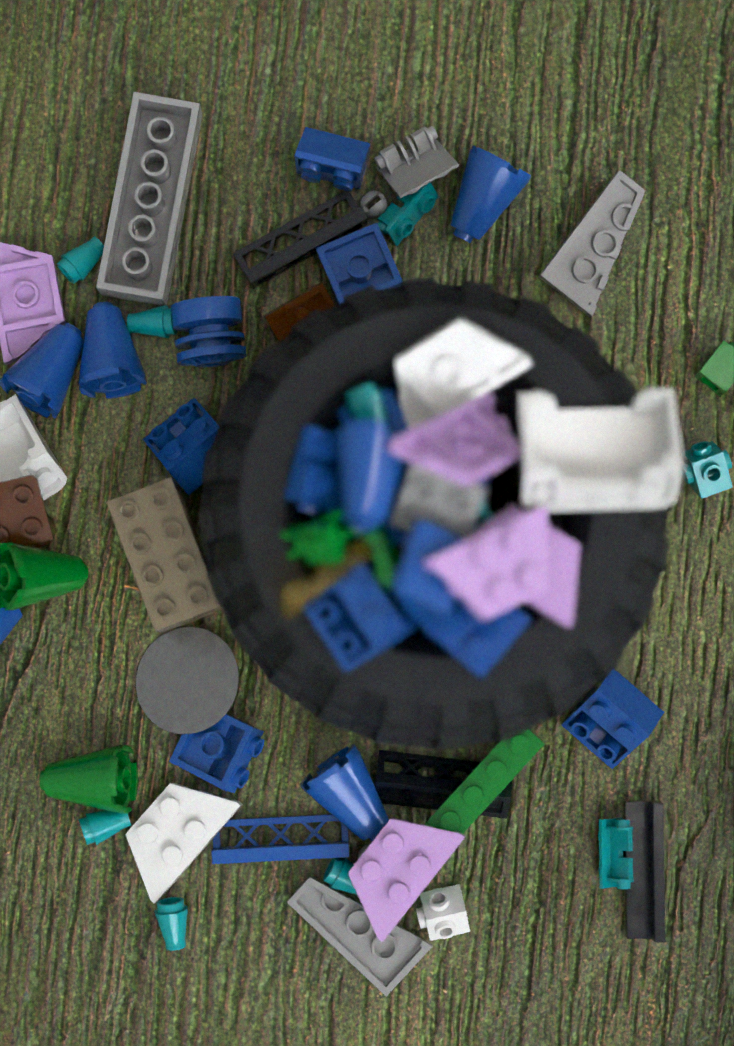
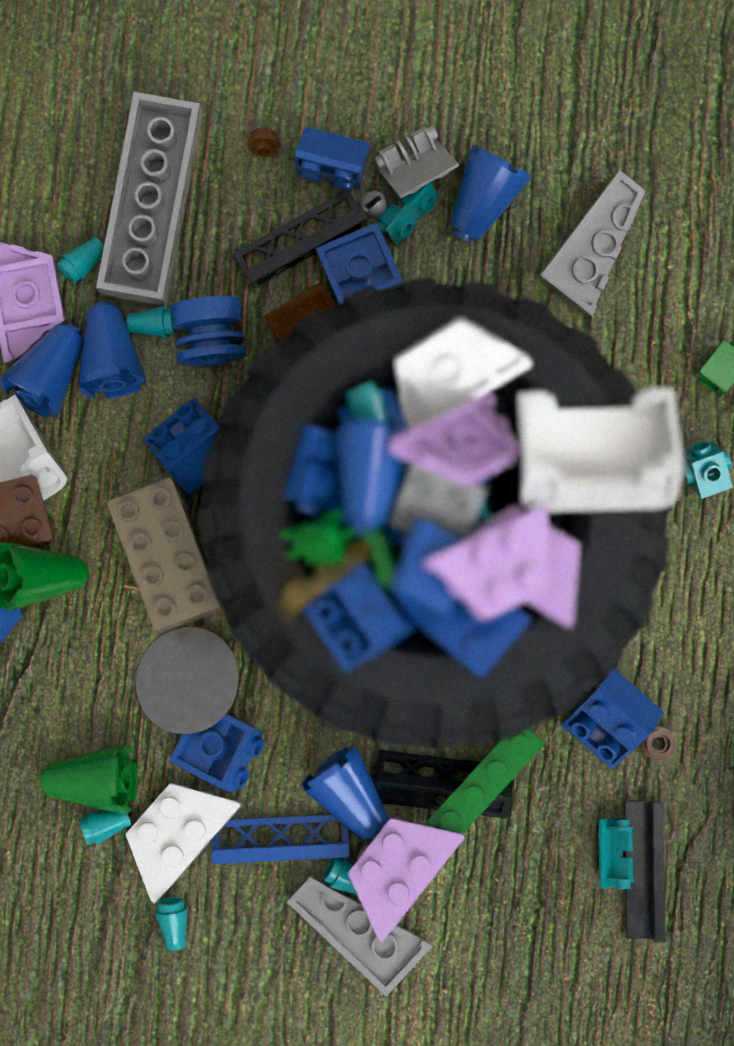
white brick [416,884,470,941] -> none
none -> reddish brown plate [247,128,280,157]
none -> reddish brown plate [641,726,675,760]

